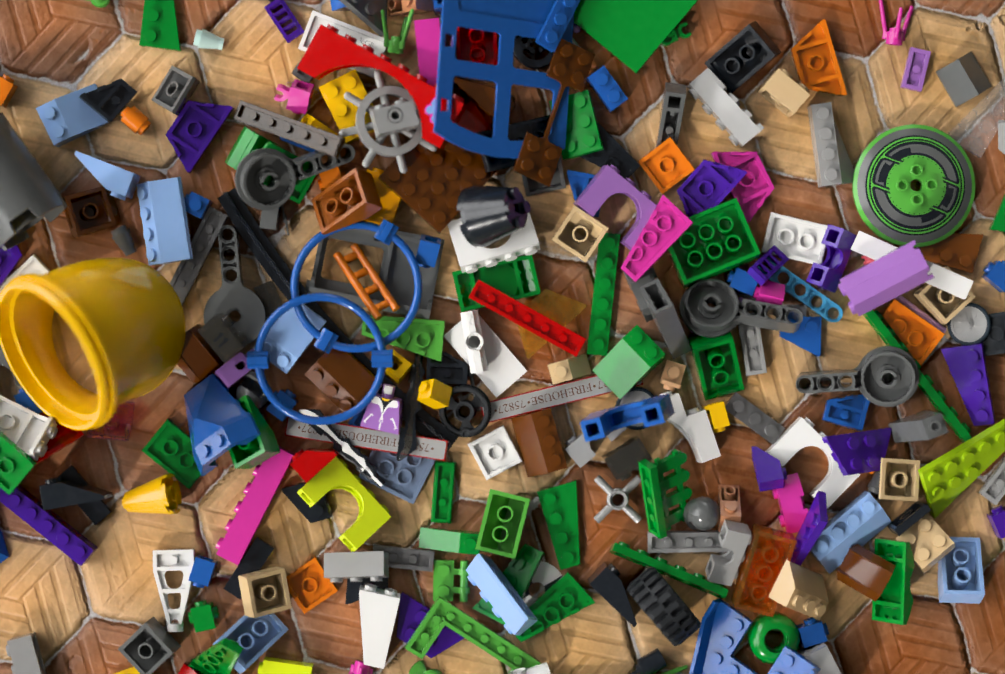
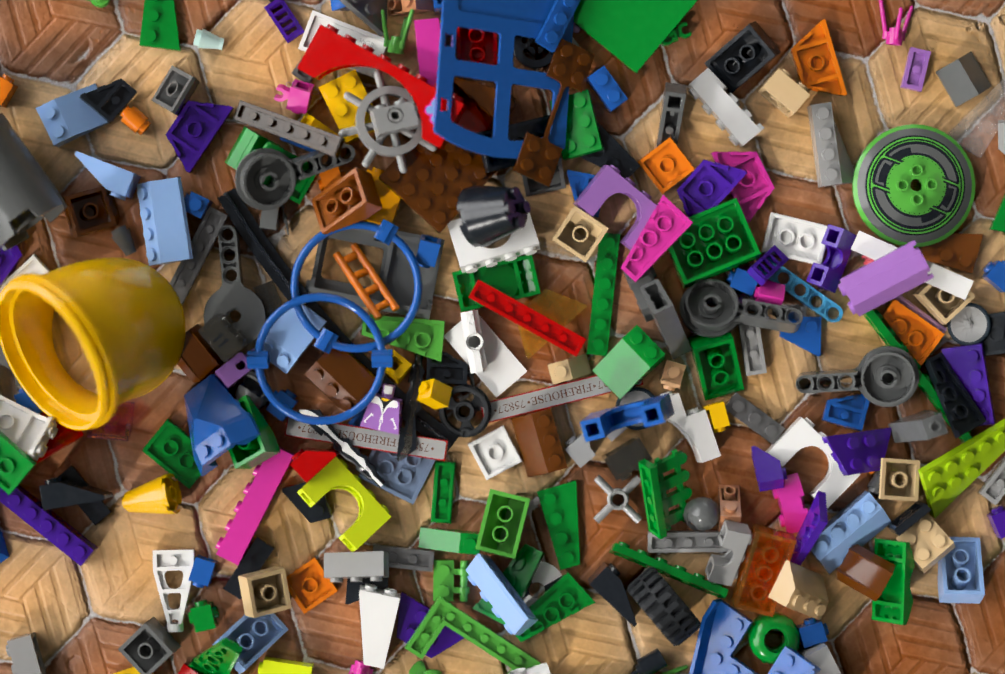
none -> black wing [924,352,986,439]

